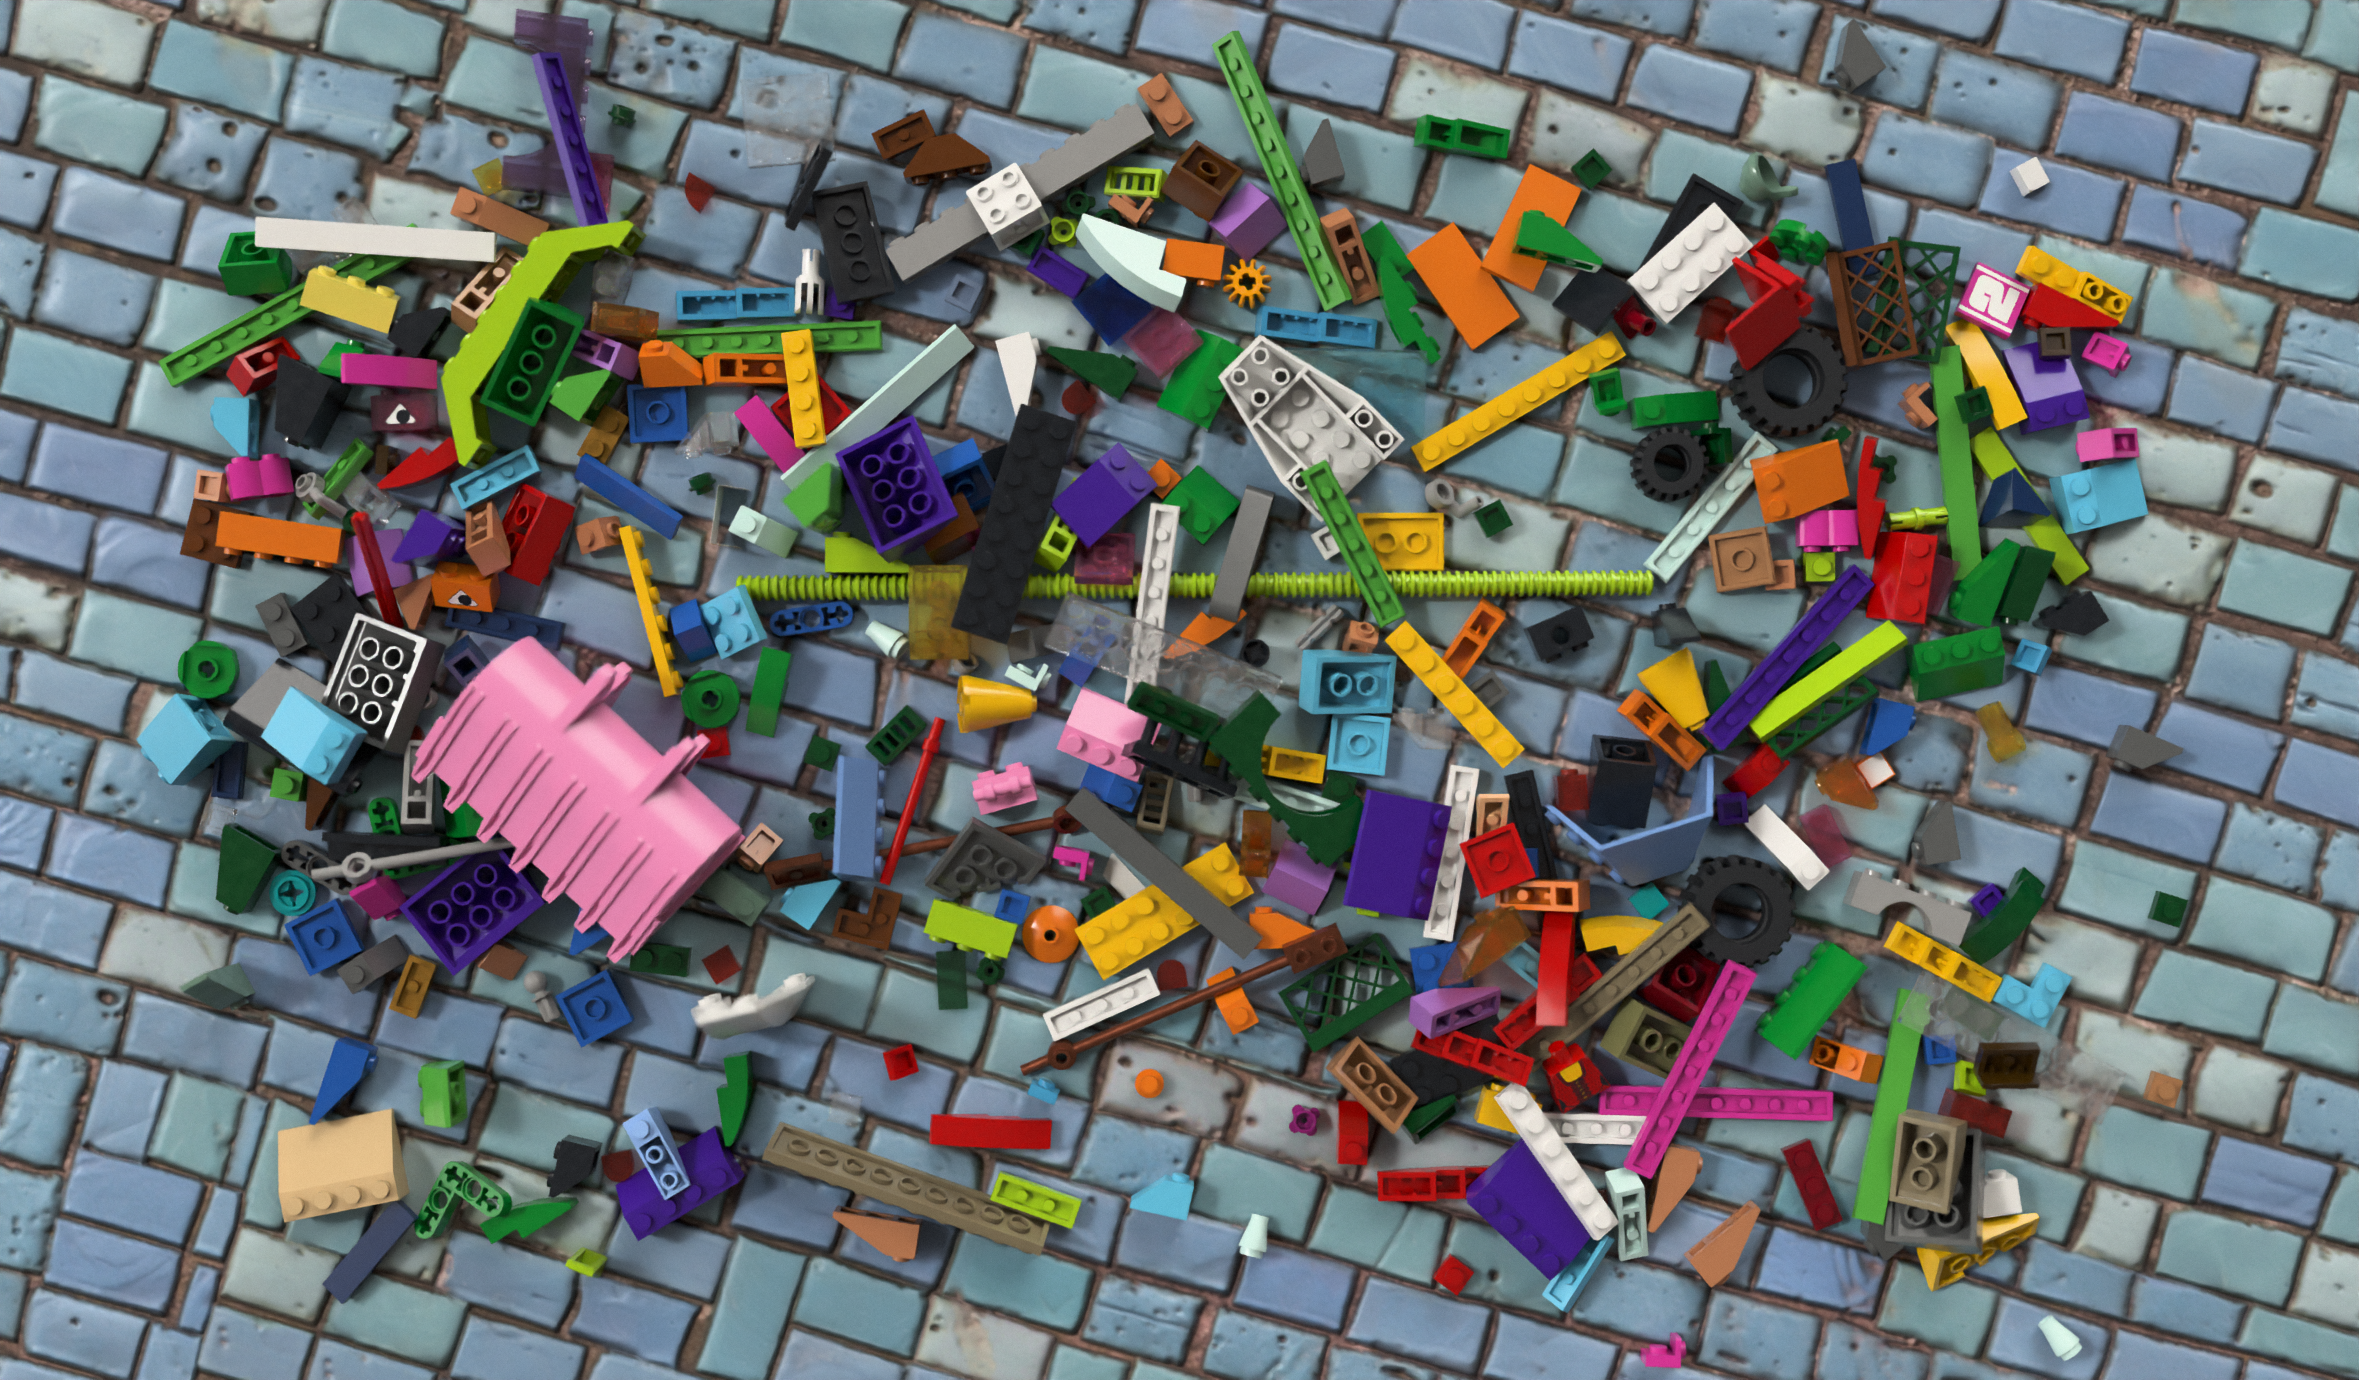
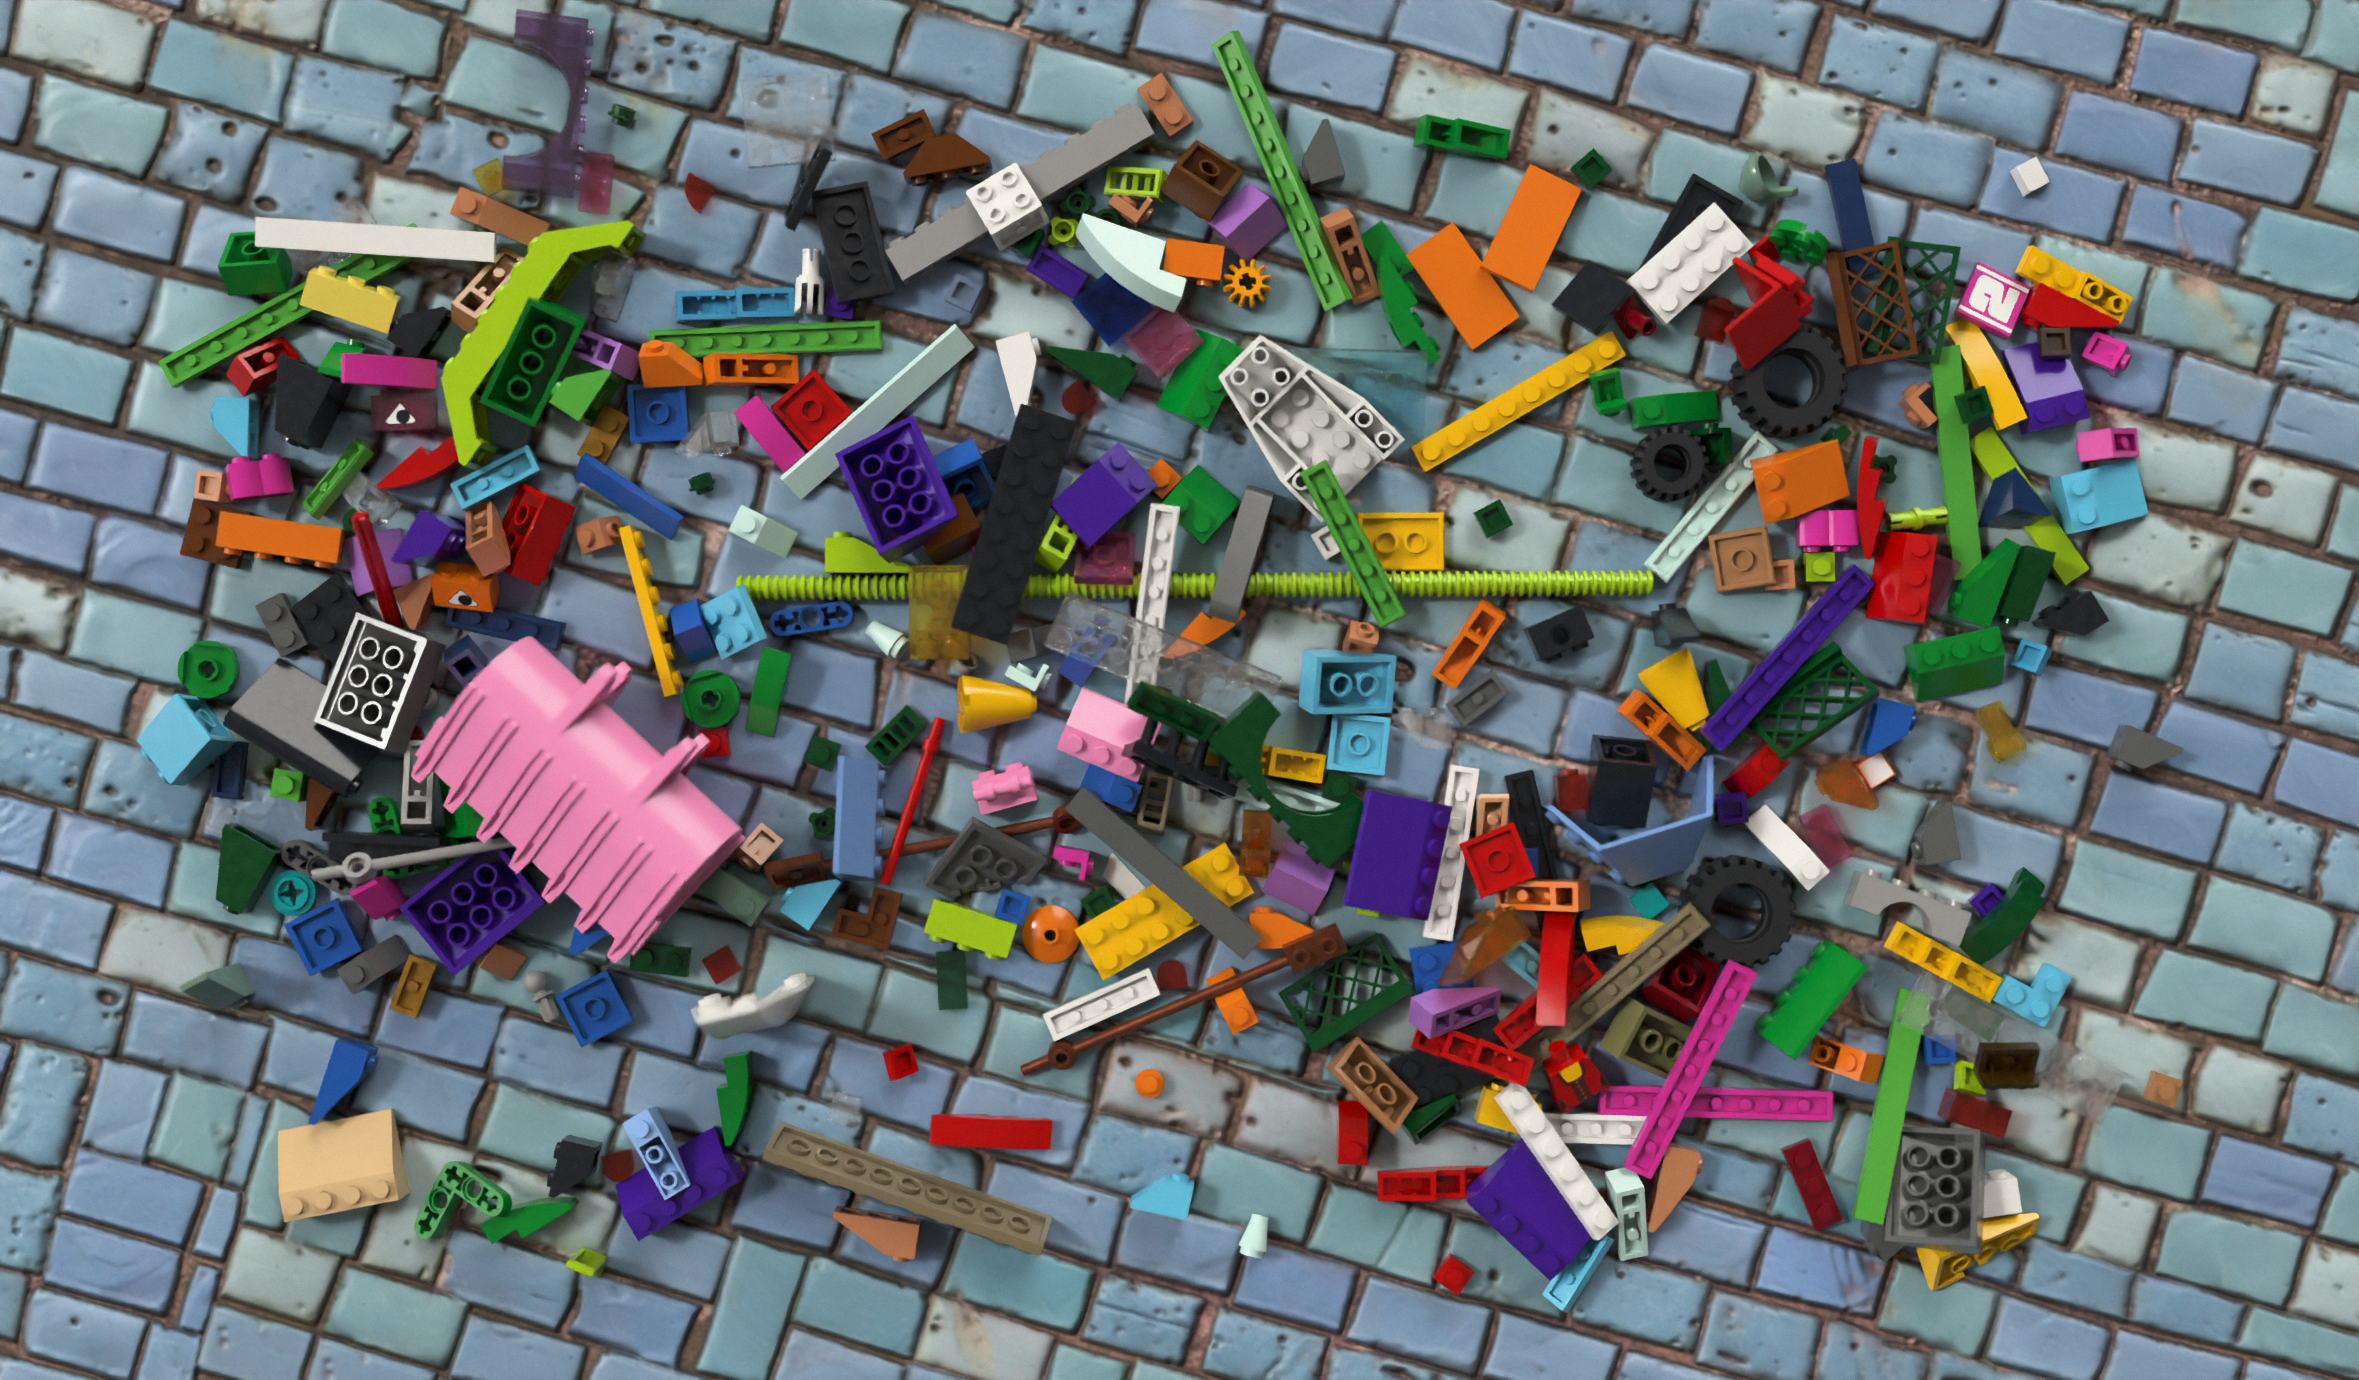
medium azure slope [261,686,368,785] -> none
light grey plate [295,472,347,518] -> none
dark blue tile [322,1199,419,1304] -> none
dark brown plate [375,445,401,476] -> none
bright green slope [418,1060,468,1128] -> none
dark purple plate [531,52,609,227] -> none
clear orange slope [590,302,659,341] -> none
white sticker [710,485,750,549] -> none
yellow plate [781,329,827,449] -> none
bright green slope [782,461,847,535] -> none
dark green plate [976,957,1005,985] -> none
lime plate [990,1170,1082,1229] -> none
dark azure plate [1027,1078,1060,1105] -> none
black wheel [1240,639,1270,668] -> none
dark azure slope [1254,306,1378,349] -> none
magenta plate [1289,1104,1320,1136] -> none
light grey axle [1295,604,1344,651] -> none
yellow plate [1384,620,1525,769] -> none
light grey plate [1425,478,1484,518] -> none
green slope [1511,210,1603,273] -> none
dark pink bracket [1640,1332,1686,1368] -> none
nougat slope [1683,1200,1761,1288] -> none
lime tile [1747,620,1908,743] -> none
dark grey slope [1834,19,1886,93] -> none
dark tan slope [1889,1109,1968,1214] -> none
light aqua cone [2038,1315,2082,1361] -> none
dark green plate [2148,891,2188,928] -> none

